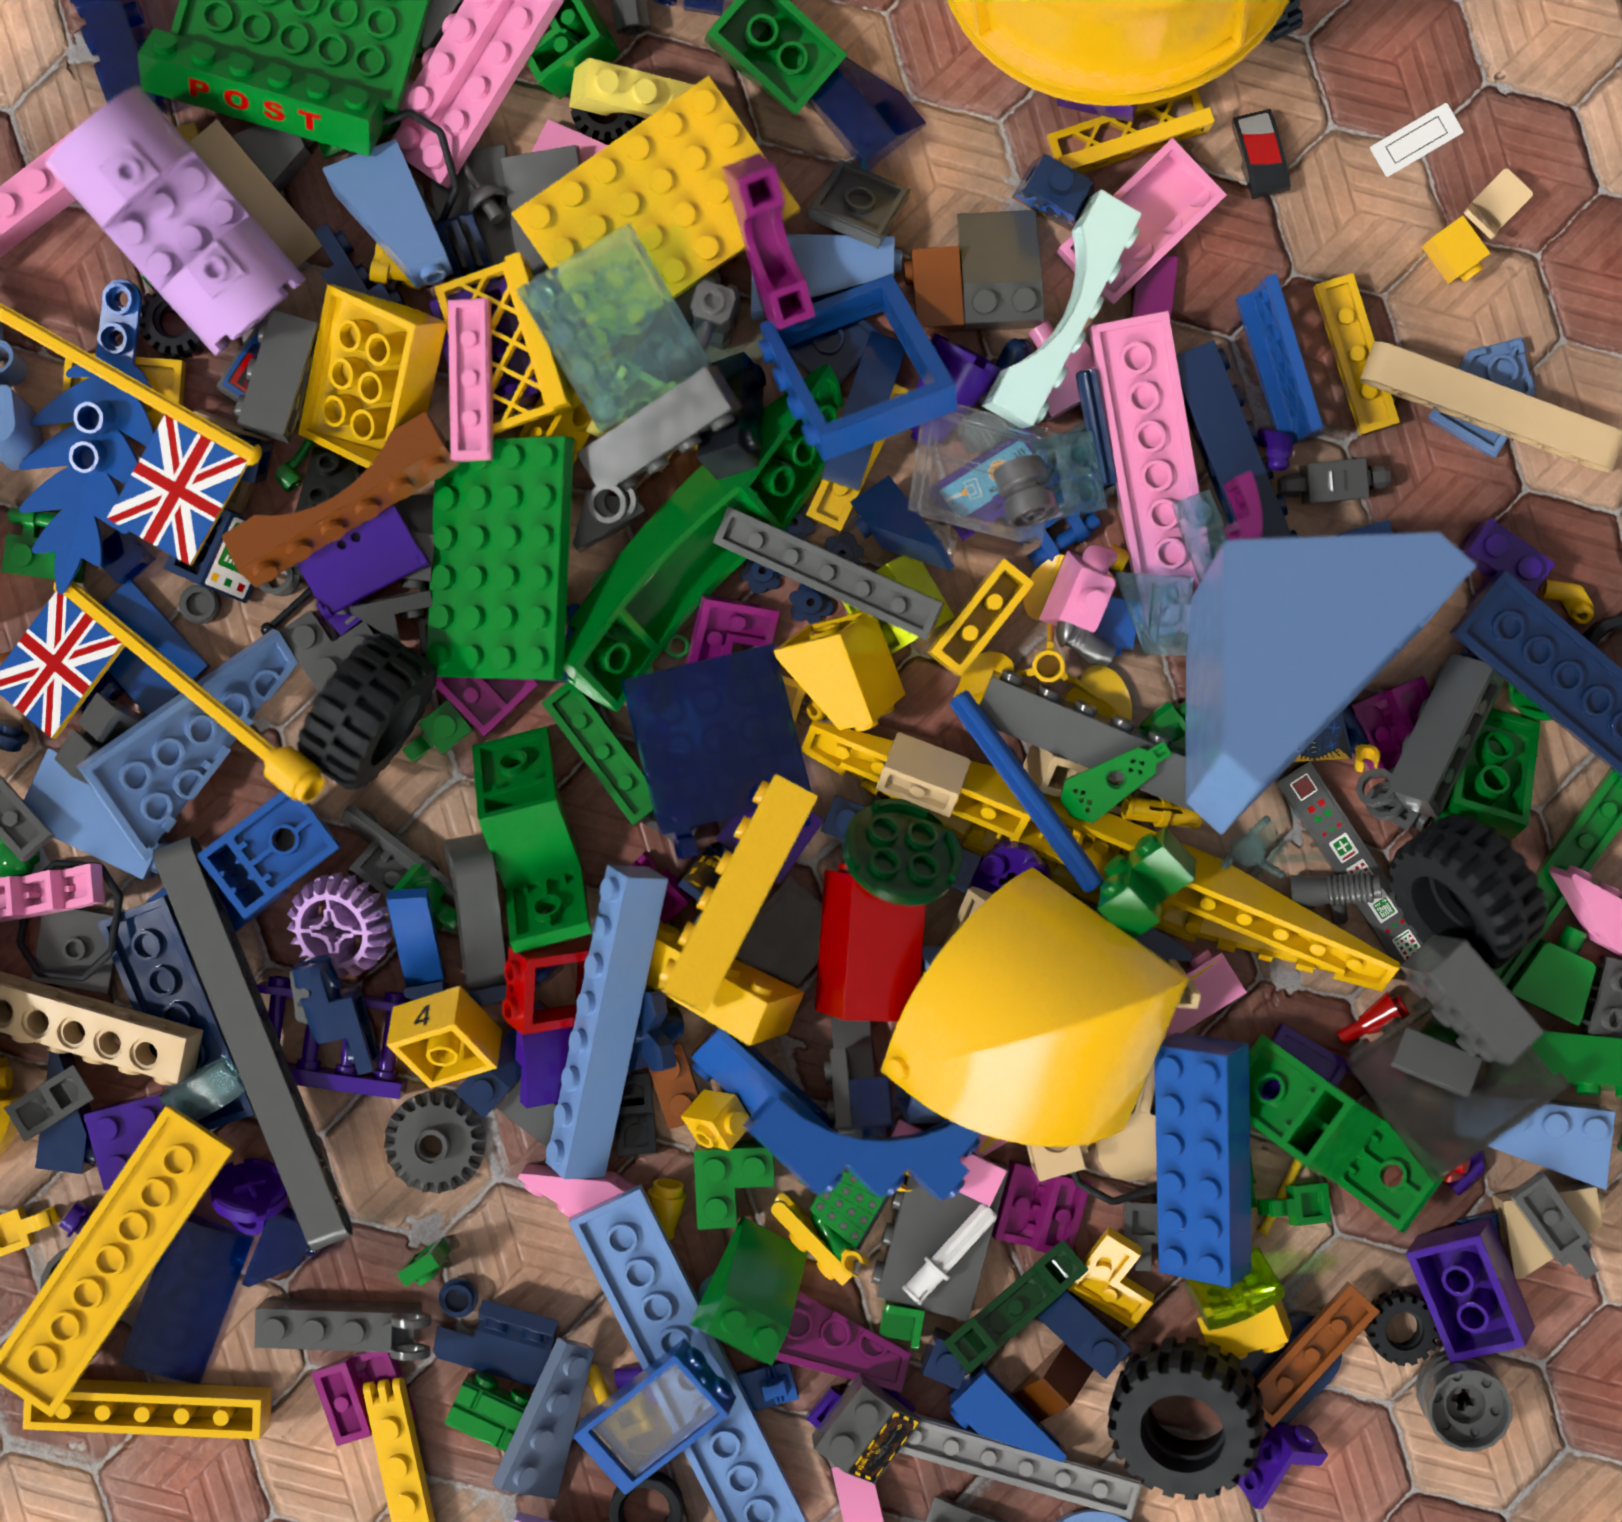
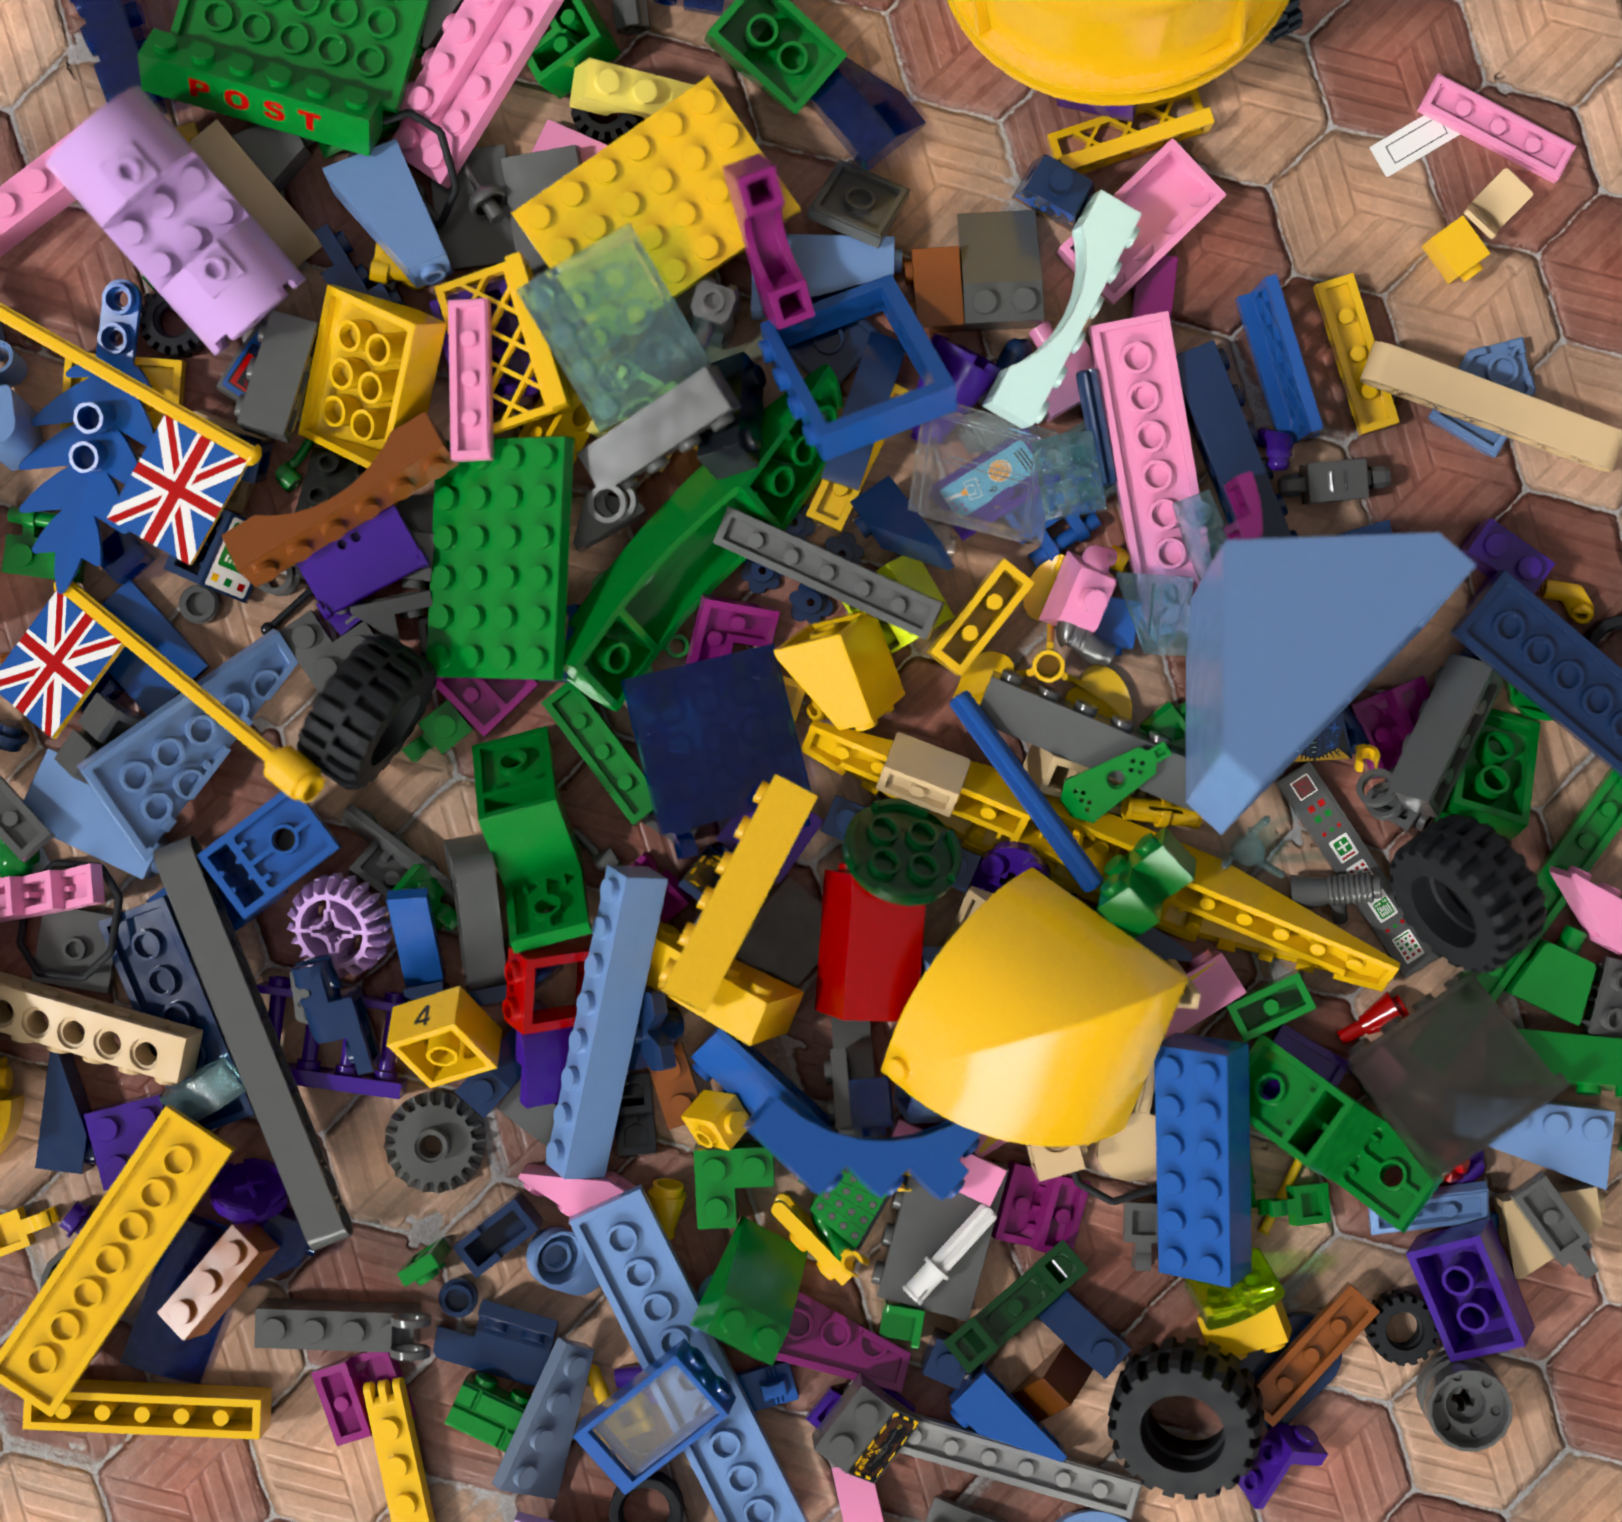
dark grey slope [4,1065,95,1142] -> none
dark blue tile [435,211,500,292] -> none
flat silver wheel [993,454,1060,528] -> none
yellow plate [1067,1227,1155,1329] -> none
slope [1232,109,1291,200] -> none
dark grey tile [1390,1027,1483,1098] -> none
dark grey brick [1400,934,1544,1065] -> none
none -> brick [157,1222,280,1341]
none -> dark blue brick [452,1190,544,1278]
none -> medium blue cap [526,1227,600,1296]
none -> dark grey hand [574,828,621,872]
none -> green brick [1226,969,1316,1042]
none -> medium blue tile [1367,1181,1490,1235]
none -> bright pink tile [1417,73,1576,183]

